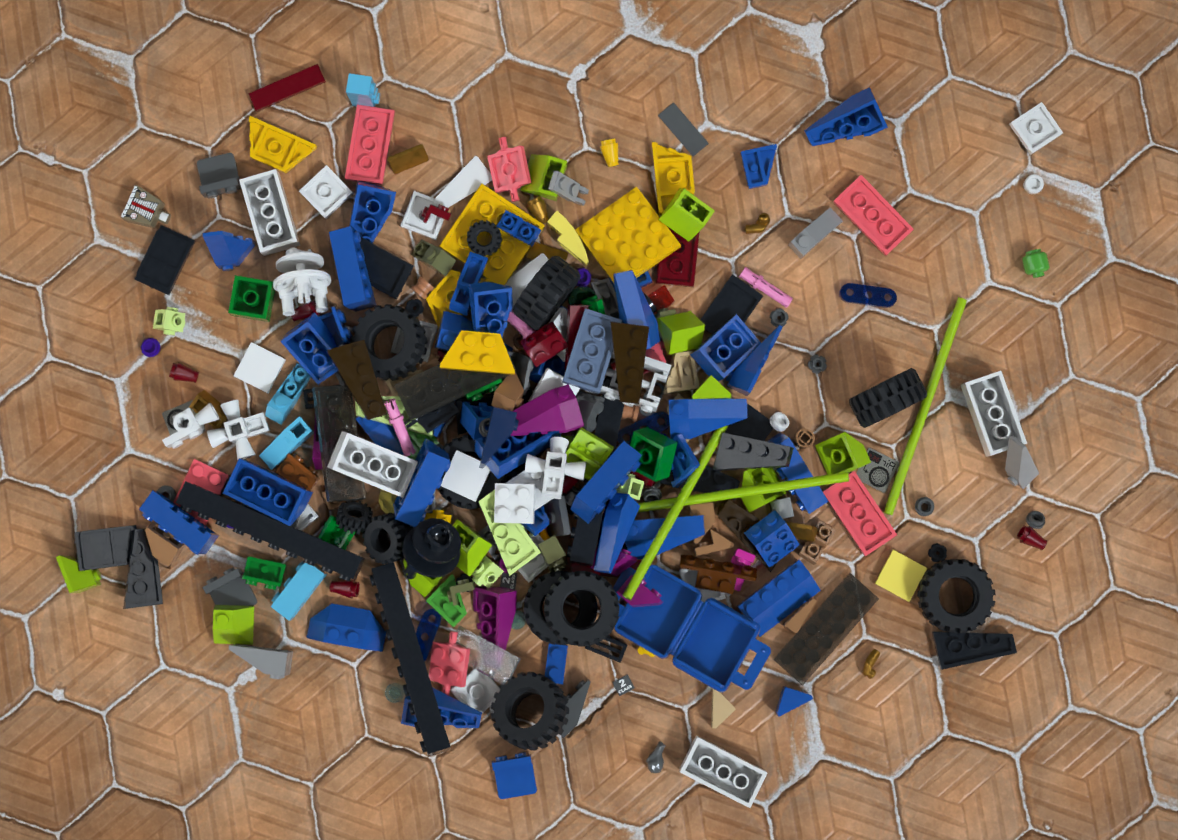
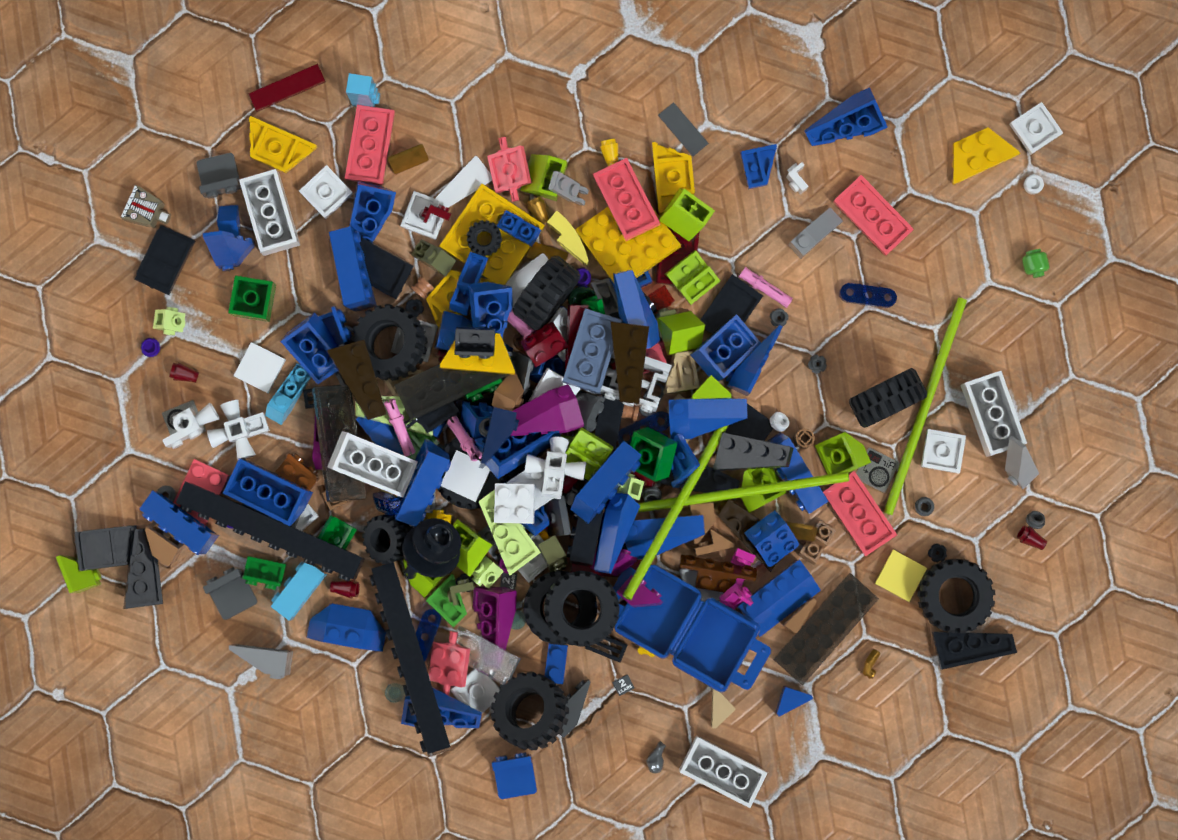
pearl gold slope [189,390,228,429] -> none
lime slope [213,605,255,645] -> none
medium azure slope [259,416,314,470] -> none
white piece [273,247,331,316] -> none
dark red cone [291,300,320,322] -> none
black tyre [336,499,373,534] -> none
pearl gold arm [745,213,770,234] -> none
light grey brick [769,497,794,519] -> none
none -> blue slope [217,205,241,236]
none -> clear blue plate [373,491,401,516]
none -> bright pink pin [447,416,482,461]
none -> black bracket [454,327,495,359]
none -> coral plate [593,158,660,241]
none -> lime slope [665,250,720,305]
none -> dark pink bracket [719,583,753,609]
none -> white bracket [786,162,808,195]
none -> white plate [921,429,966,474]
none -> yellow wing [952,127,1020,185]

